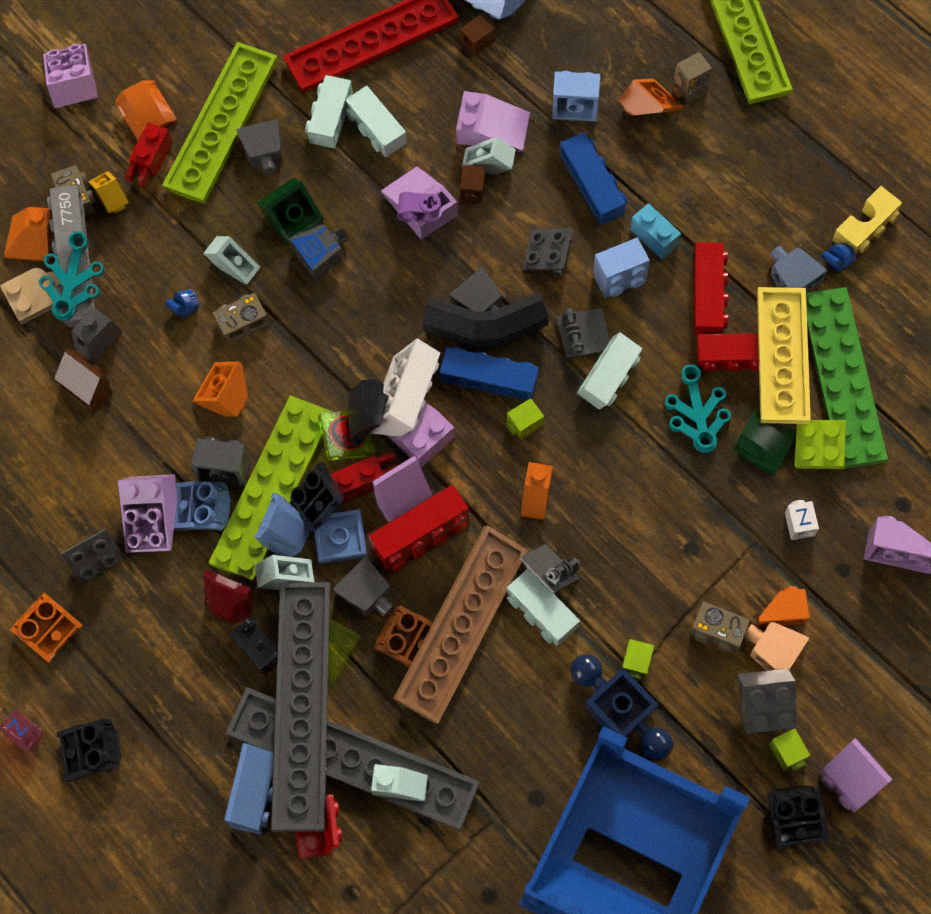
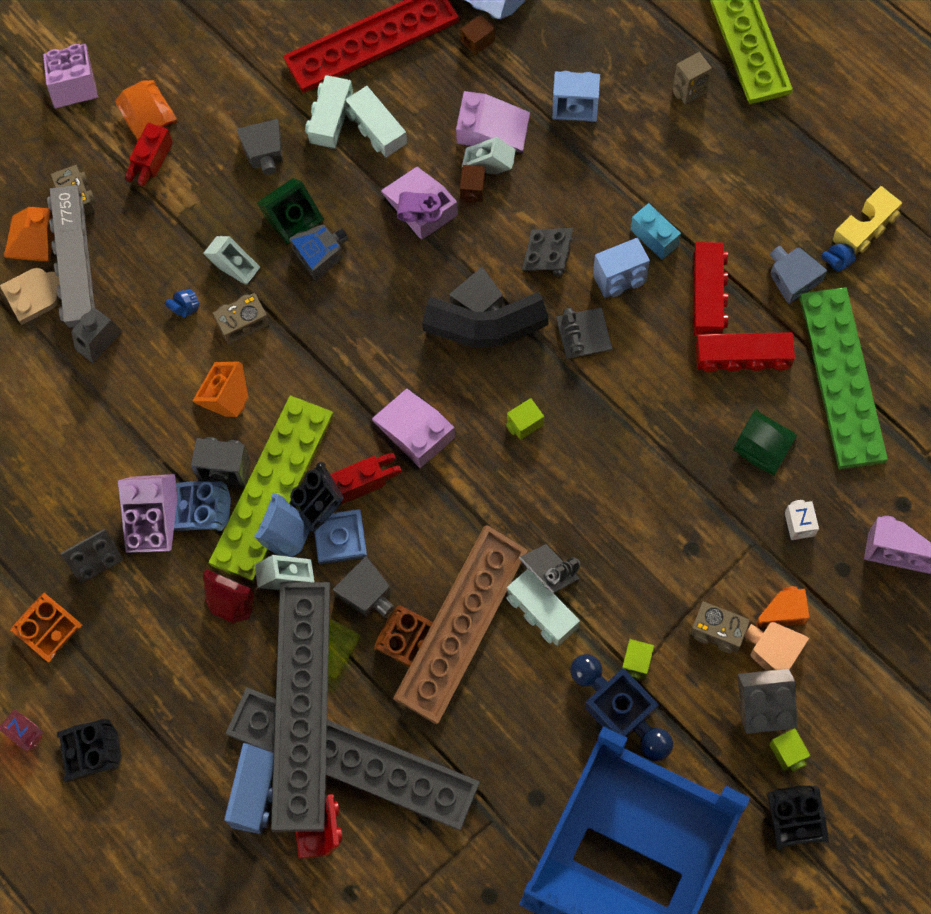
teal plant [39,231,105,321] -> none
slope [54,349,113,414] -> none
yellow slope [88,171,129,213] -> none
lime plate [162,42,278,204] -> none
black hinge [230,618,278,675] -> none
clear neon green tile [318,411,376,460] -> none
black slope [348,380,389,445] -> none
red brick [369,485,470,574] -> none
white slope [370,338,440,437] -> none
light aqua slope [371,764,428,802] -> none
lavender slope [373,456,433,522] -> none
blue brick [439,347,539,401] -> none
orange slope [520,462,553,521] -> none
blue brick [560,132,627,225] -> none
light aqua brick [577,332,643,409] -> none
orange slope [619,79,684,116] -> none
teal plant [664,365,731,453] -> none
light yellow plate [757,287,811,424] -> none
lime plate [795,420,847,469] -> none
lavender slope [819,738,892,813] -> none

